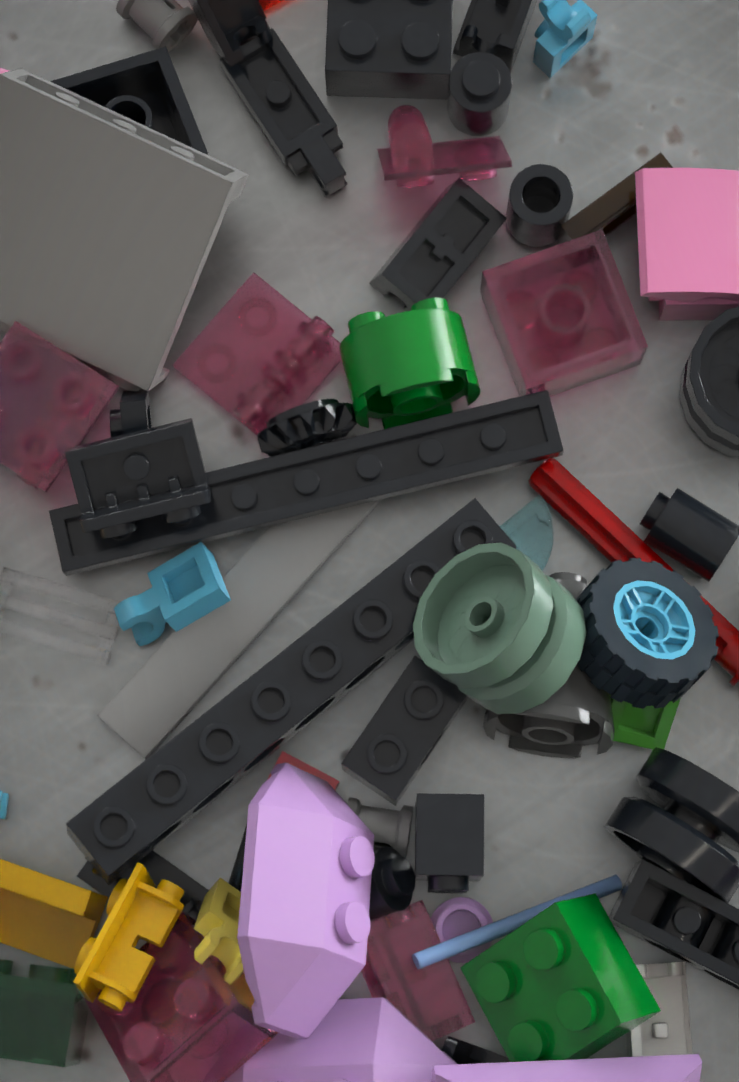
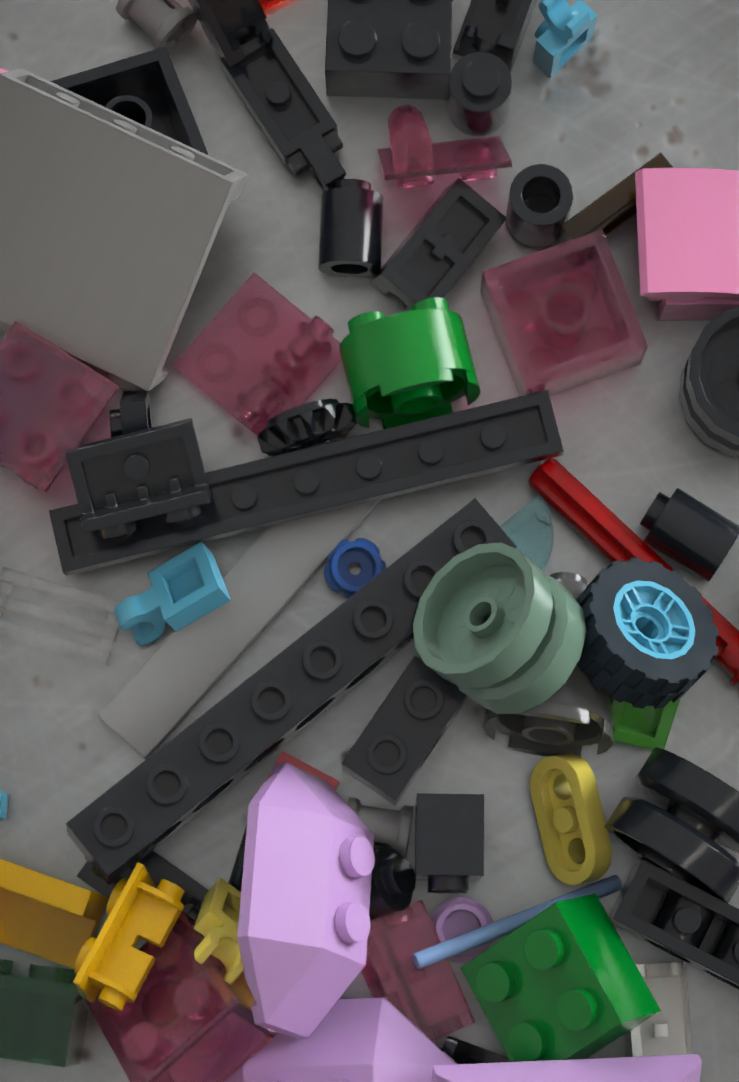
none -> black brick [318,179,383,277]
none -> blue plate [324,538,386,599]
none -> light yellow plate [530,754,612,885]

